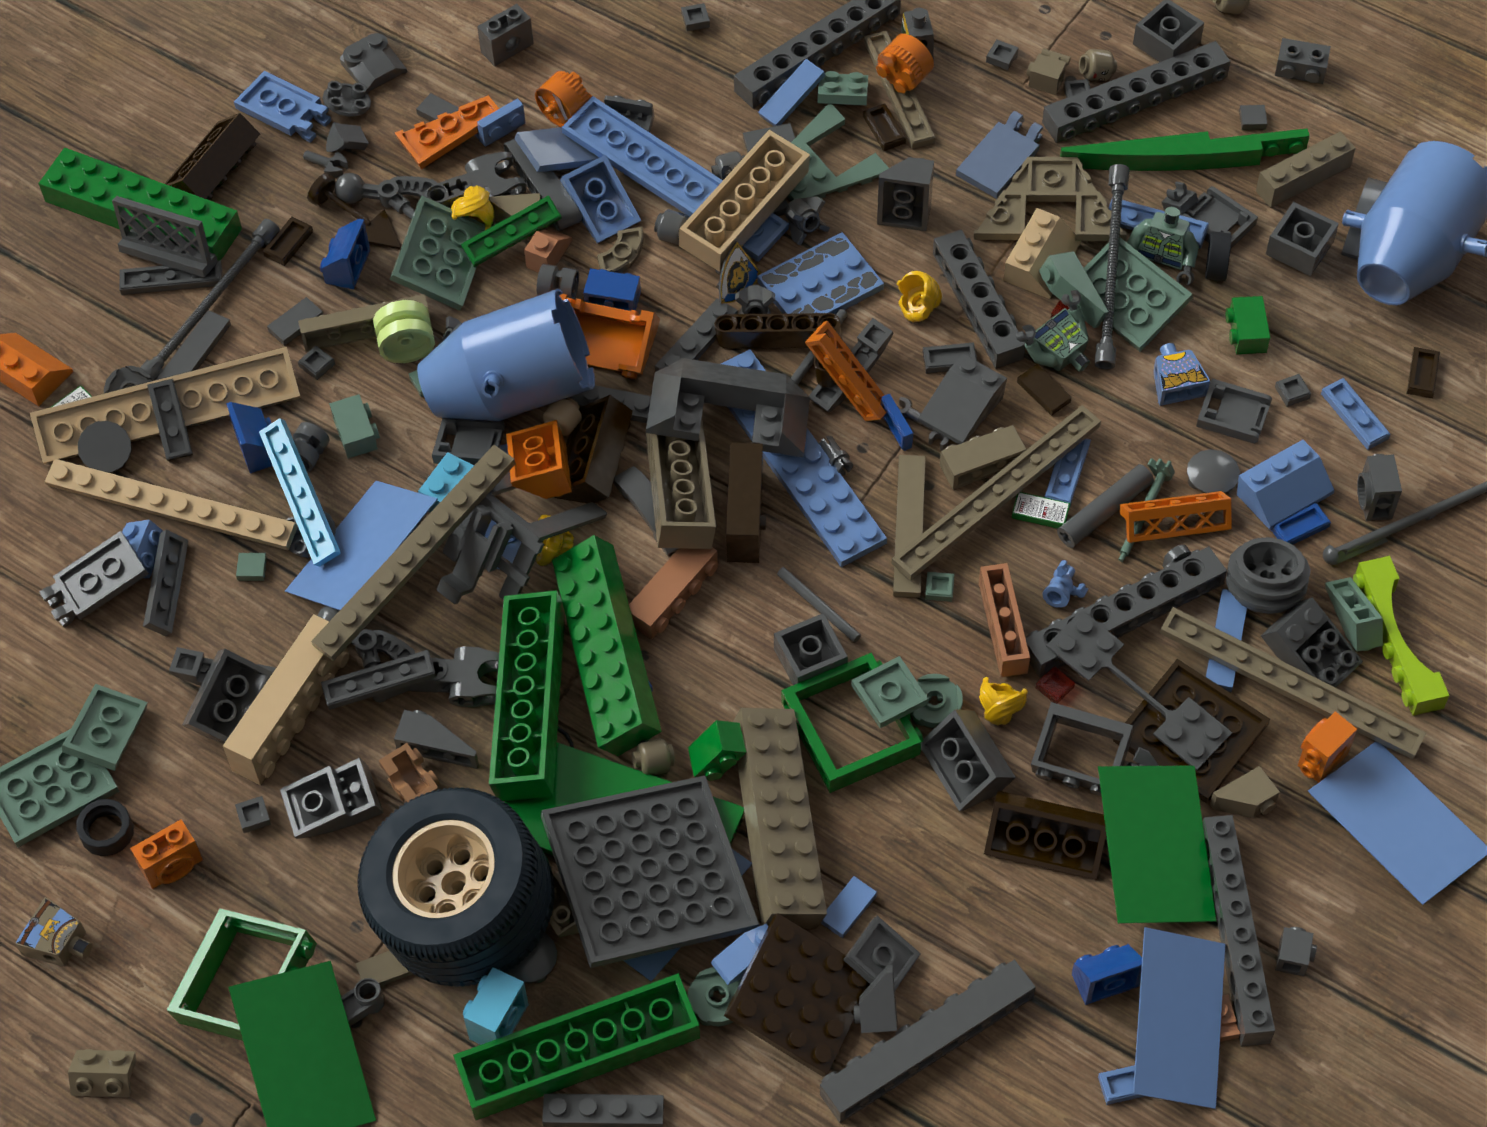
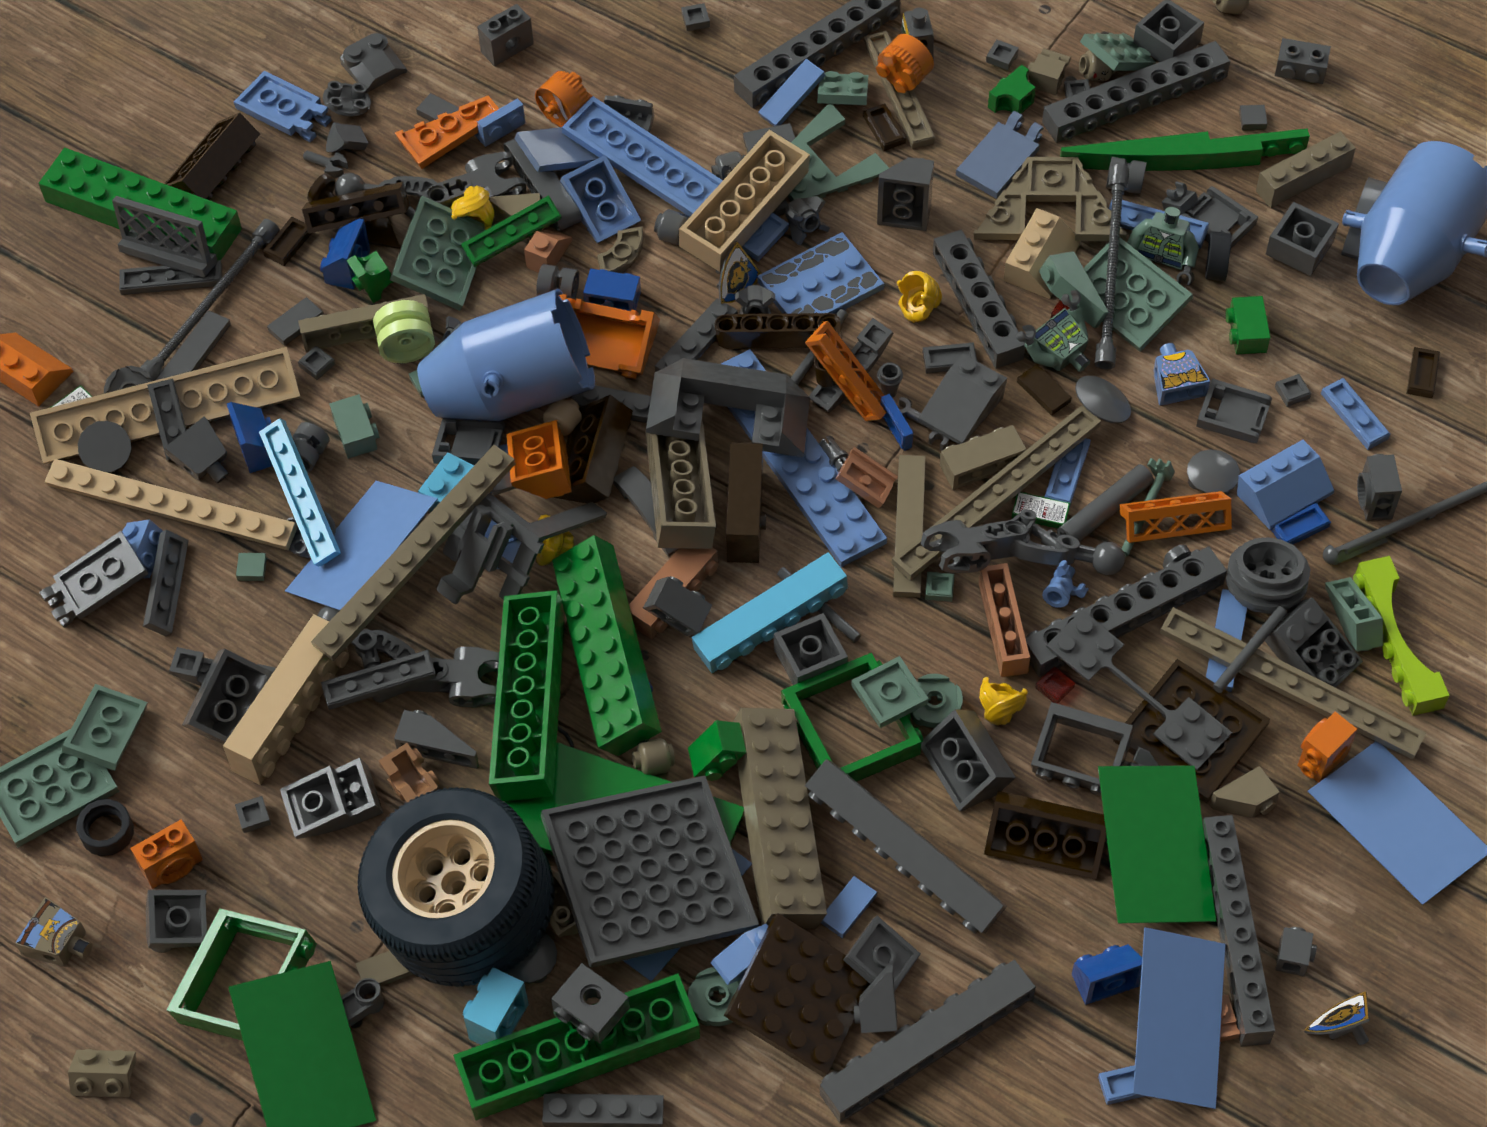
none -> dark grey slope [146,890,207,953]
none -> dark grey torso [165,416,229,484]
none -> dark brown brick [302,182,410,234]
none -> green brick [346,251,393,303]
none -> dark grey brick [551,963,630,1044]
none -> dark grey brick [643,576,712,636]
none -> medium azure brick [691,552,848,673]
none -> dark grey brick [805,759,1007,934]
none -> nougat plate [835,447,898,508]
none -> dark grey cone [877,363,903,398]
none -> dark grey piece [921,509,1126,575]
none -> green brick [988,65,1036,114]
none -> dark grey shield [1075,376,1131,423]
none -> sand green plate [1080,33,1157,71]
none -> dark grey wheel [1106,157,1147,194]
none -> dark grey bar [1213,606,1287,693]
none -> shield [1304,991,1370,1045]

